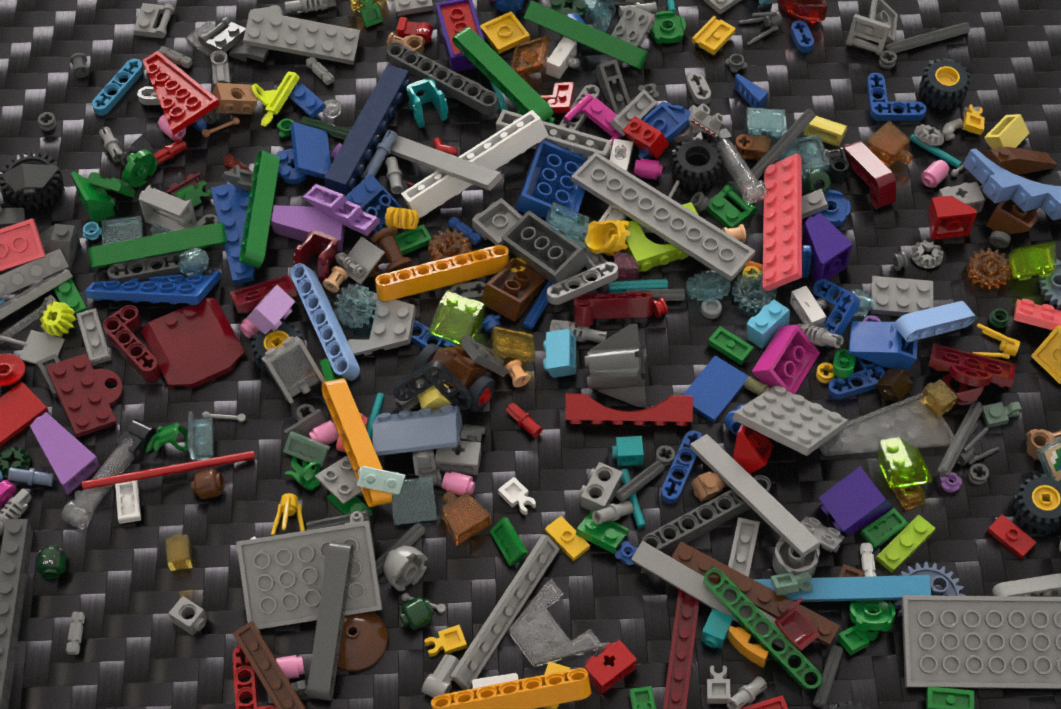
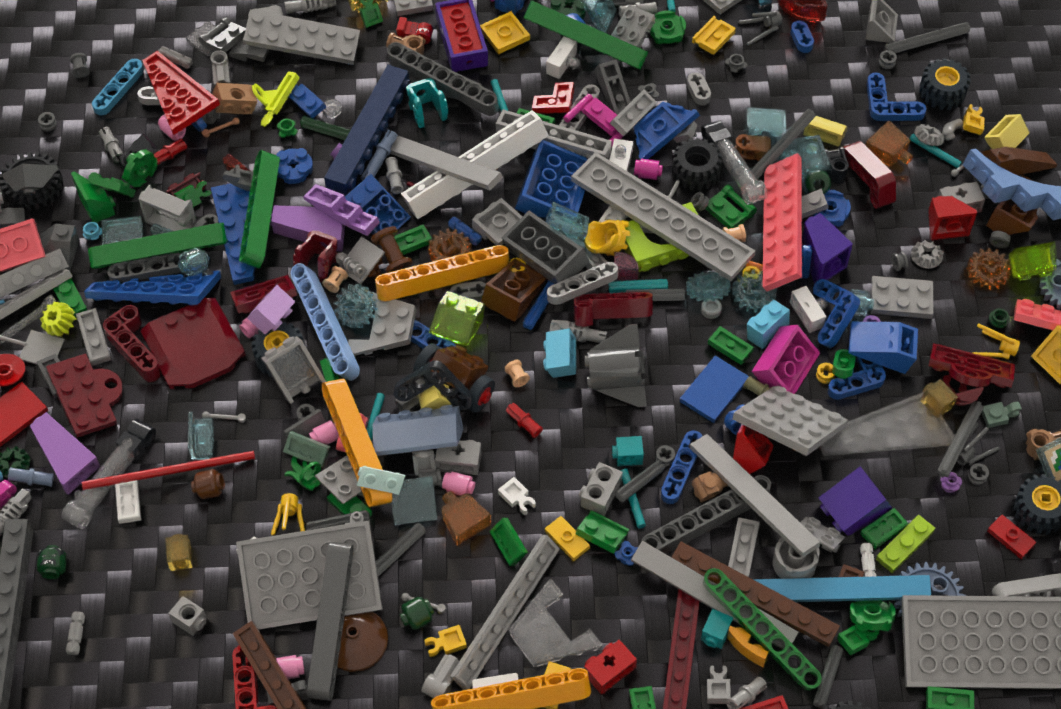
light grey plate [133,3,175,38] -> none
green piece [145,423,192,454] -> none
blue tile [290,122,331,179] -> none
light grey axle [306,56,334,85] -> none
light grey cylinder [383,546,428,591] -> none
yellow gear [385,207,419,230] -> none
red arm [432,138,457,156] -> none
green beam [452,27,554,121] -> none
dark grey slope [460,424,487,442] -> none
dark grey plate [461,335,509,377] -> none
blue plate [480,315,501,332] -> none
clear yellow plate [491,326,536,362] -> none
clear orange plate [511,35,551,76] -> none
red arch [565,393,693,426] -> none
light grey pin [592,501,633,525] -> none
red brick [623,116,669,159] -> none
red bush [653,297,668,318] -> none
light grey hips [689,104,724,138] -> none
blue slope [734,74,768,112] -> none
sand green plate [771,572,813,595] -> none
dark red piece [775,598,820,651] -> none
light grey hinge [798,323,844,348] -> none
light grey plate [846,14,891,56] -> none
dark brown brick [876,368,914,401] -> none
clear neon green slope [878,438,932,488] -> none
clear orange slope [884,465,925,510] -> none
light blue beam [894,301,976,342] -> none
bright pink brick [921,160,949,188] -> none

